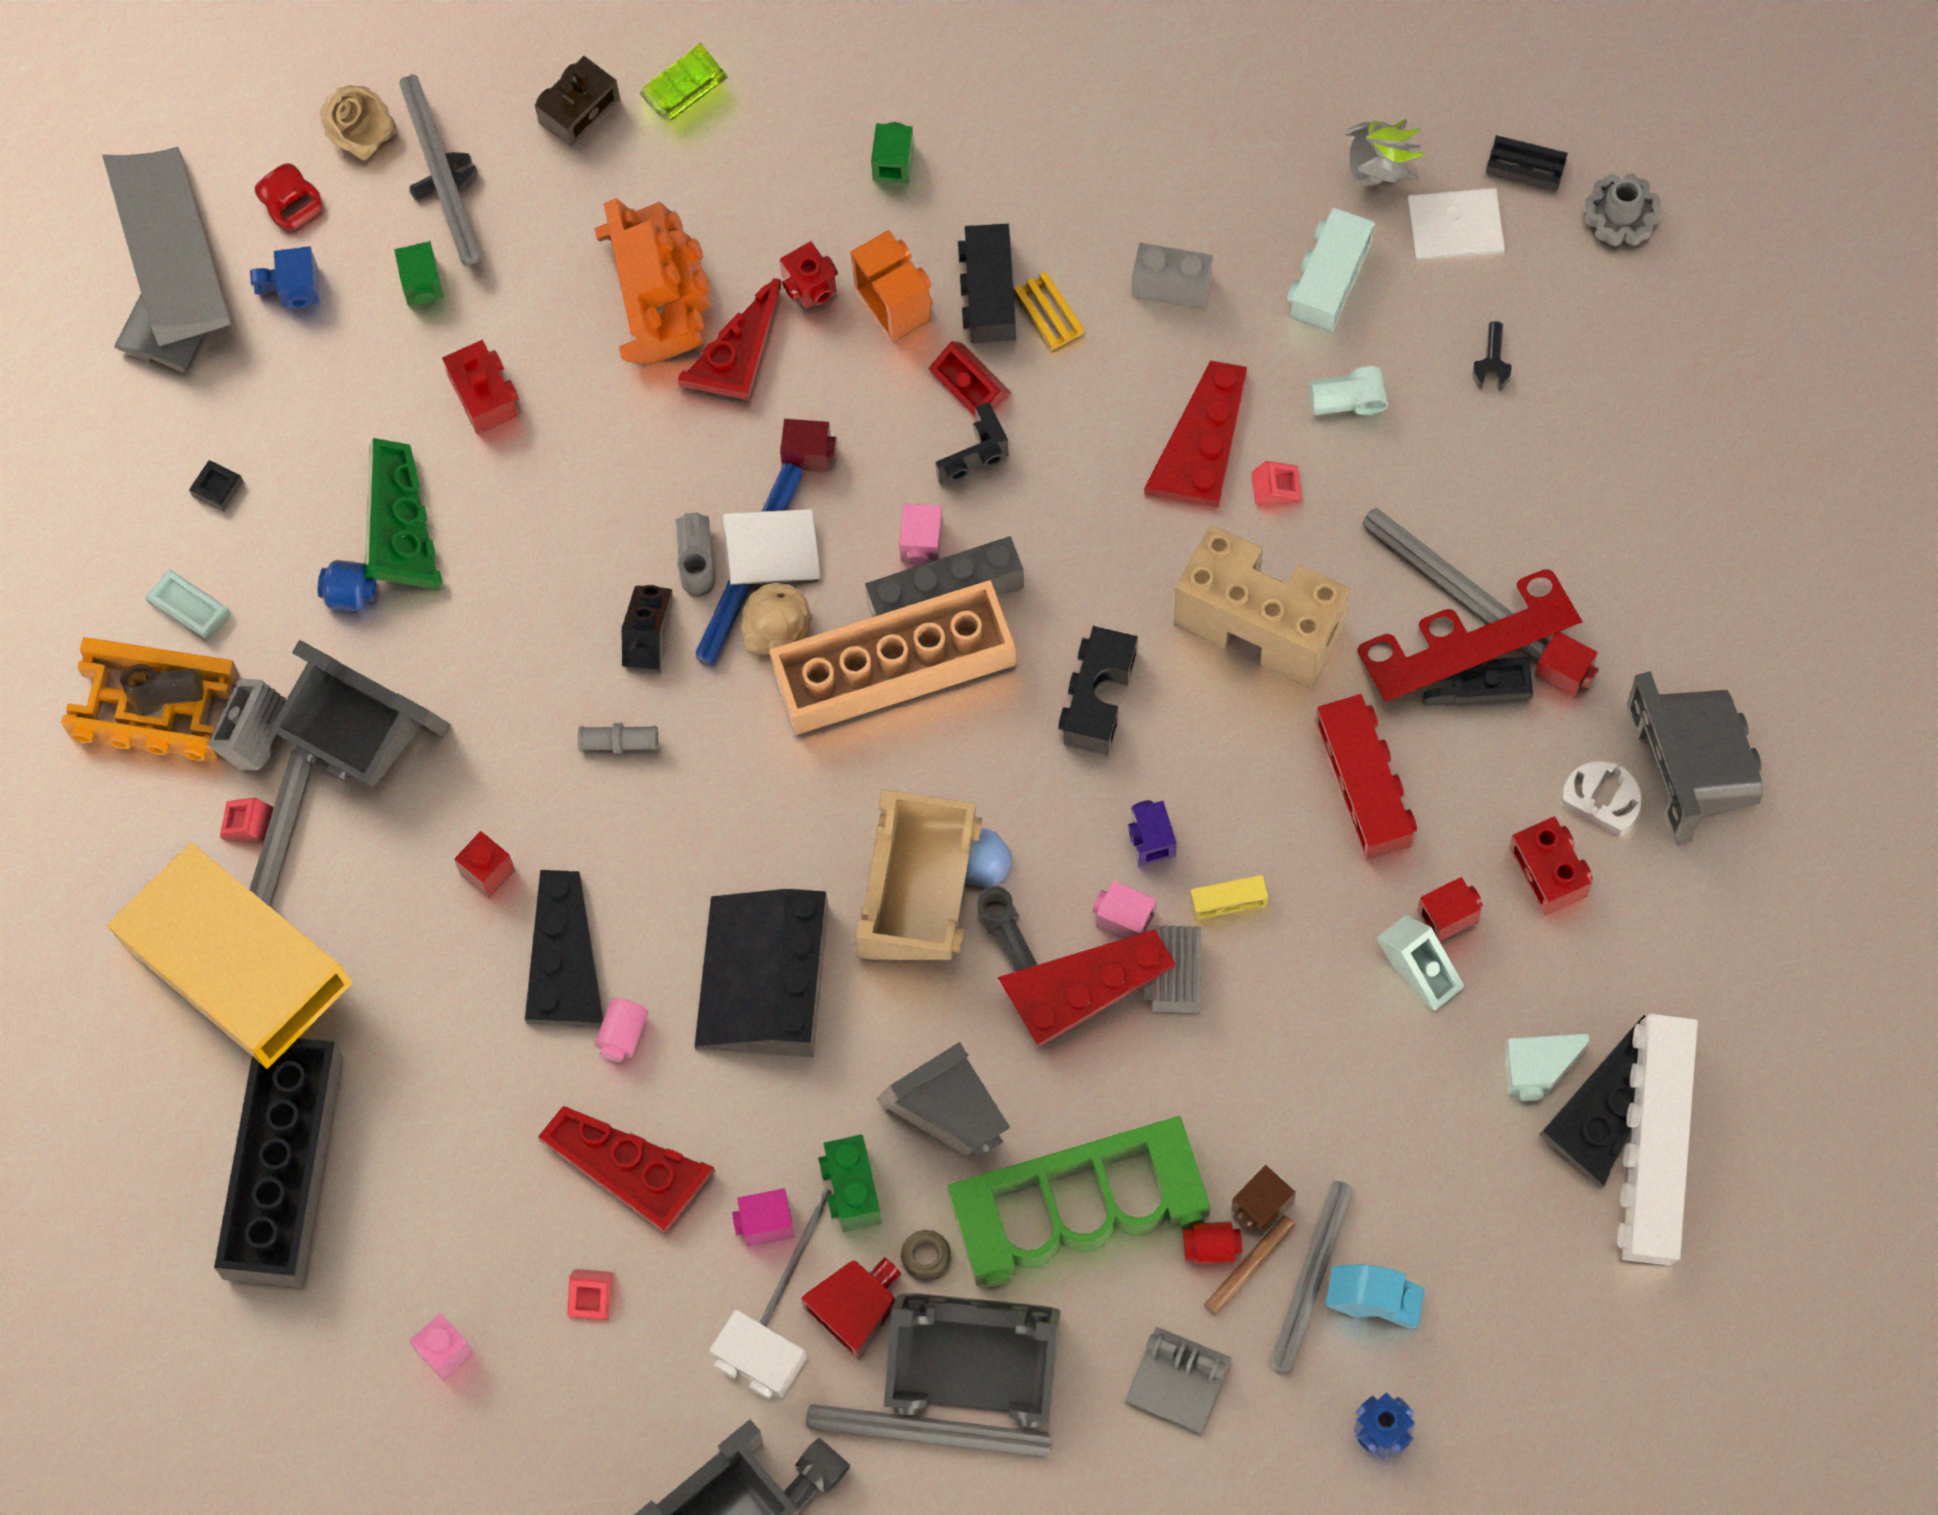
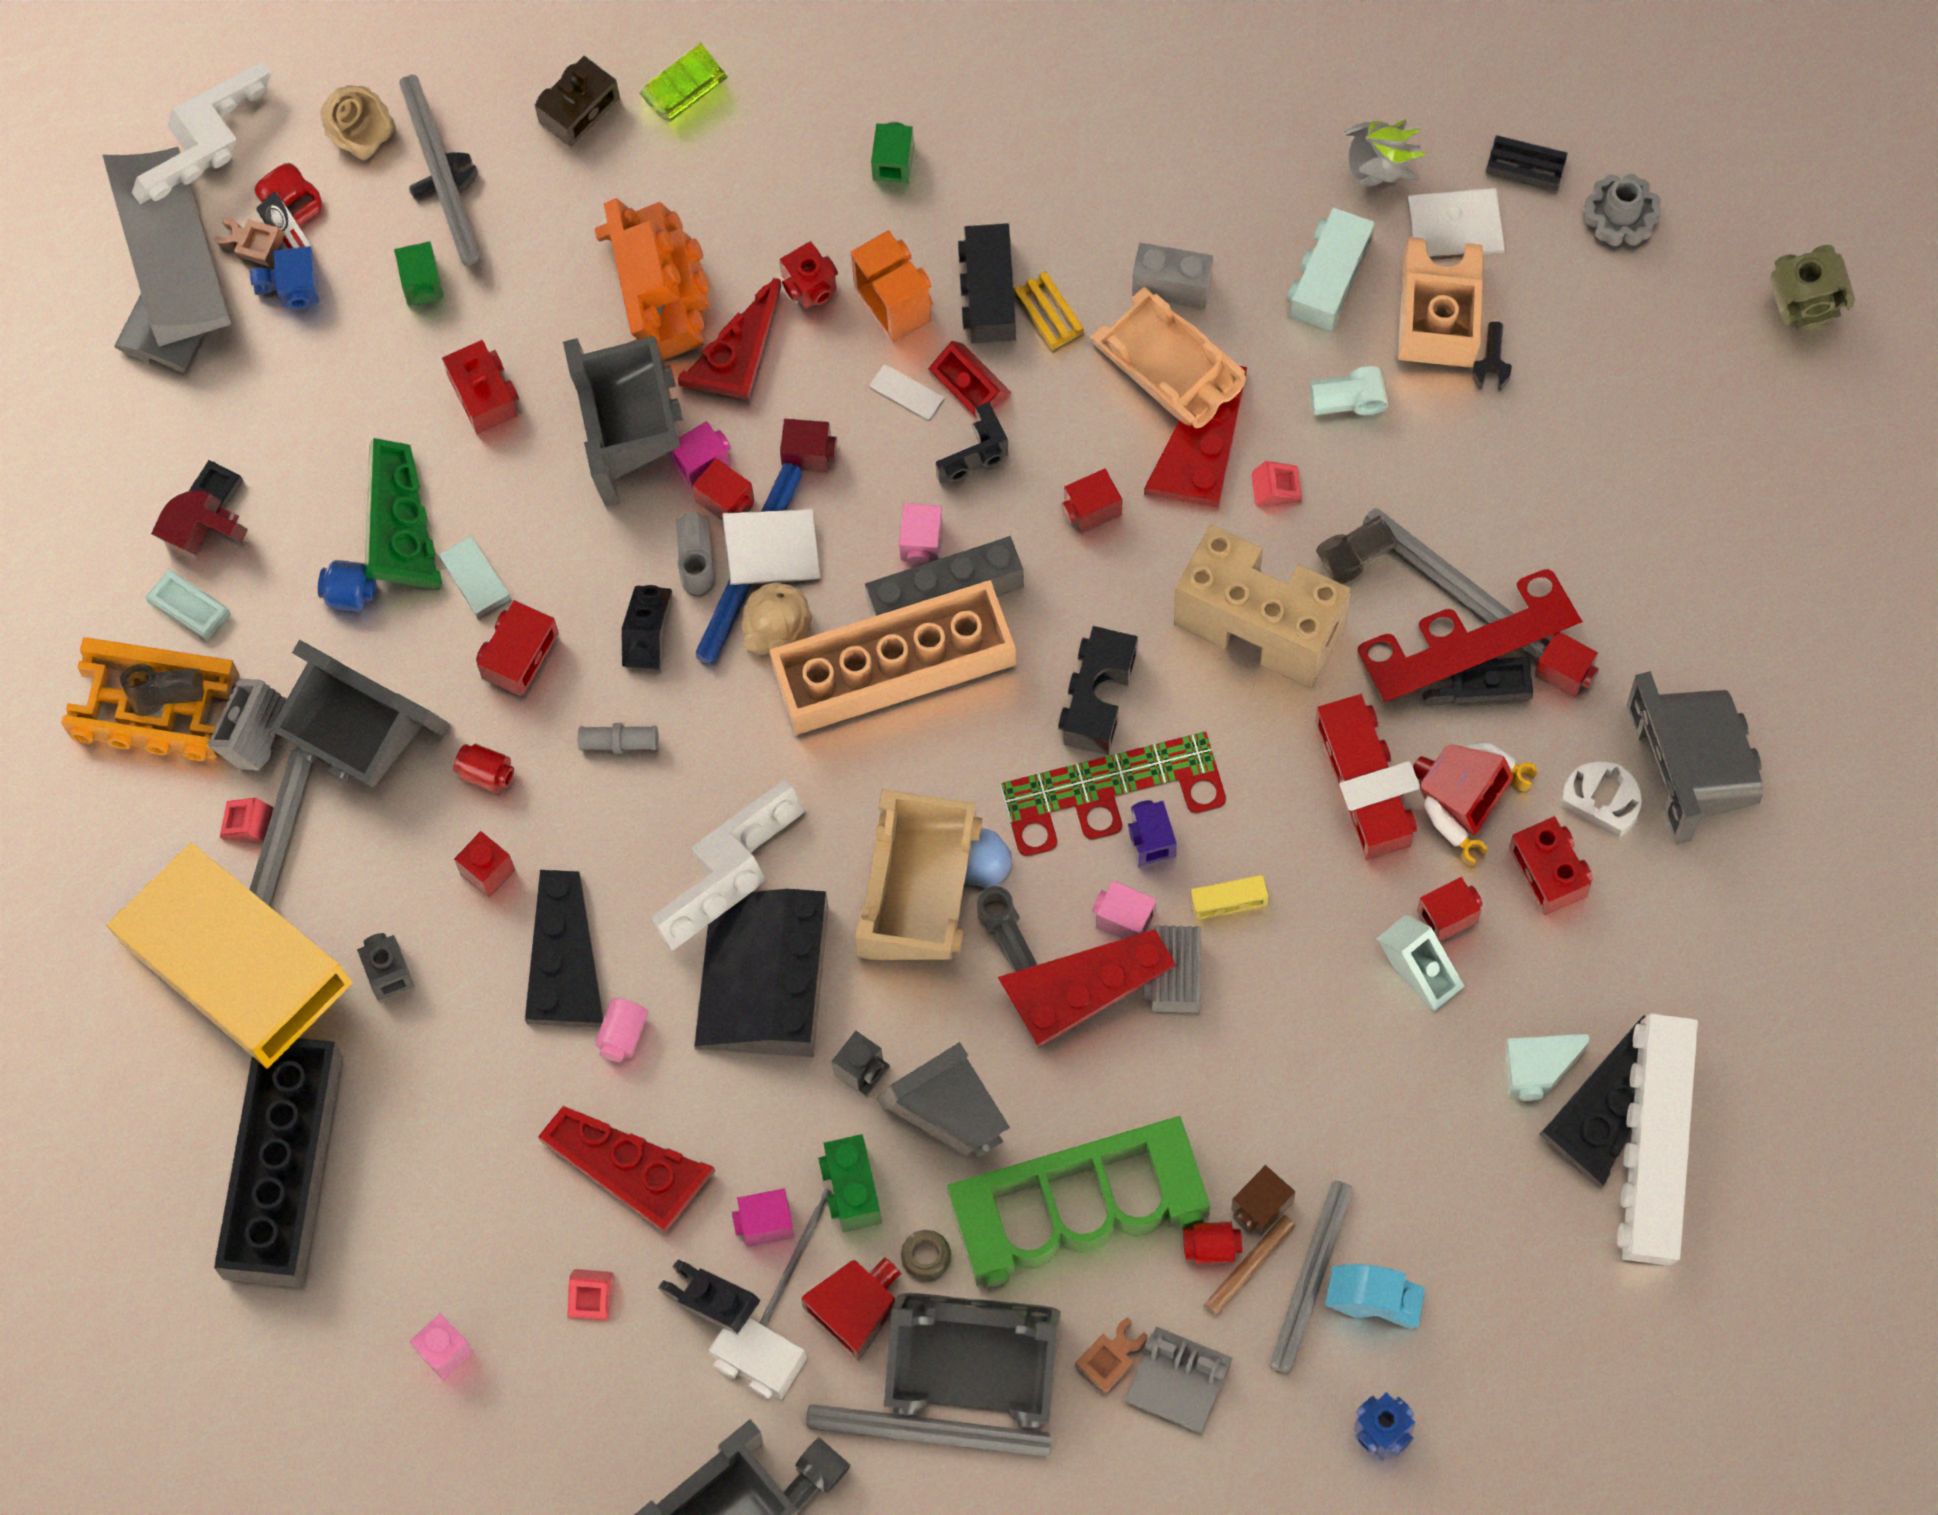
none -> white bracket [132,61,271,205]
none -> dark red brick [151,491,248,555]
none -> nougat plate [214,218,285,267]
none -> sticker [256,192,313,250]
none -> dark grey brick [357,933,415,1001]
none -> light aqua tile [439,536,511,619]
none -> red brick [453,744,514,793]
none -> red brick [476,600,559,697]
none -> dark grey windscreen [563,336,683,507]
none -> white bracket [650,779,805,951]
none -> black hinge [658,1259,761,1335]
none -> dark pink brick [670,421,731,488]
none -> red brick [692,458,754,521]
none -> dark grey brick [831,1030,890,1098]
none -> white sticker [869,364,944,420]
none -> piece [999,731,1226,856]
none -> red brick [1061,468,1122,533]
none -> nougat plate [1075,1318,1147,1394]
none -> light nougat piece [1090,287,1246,428]
none -> clear smoke piece [1316,515,1398,584]
none -> white sticker [1339,761,1420,811]
none -> light nougat brick [1398,237,1483,368]
none -> torso [1413,742,1537,867]
none -> olive brick [1770,245,1855,328]

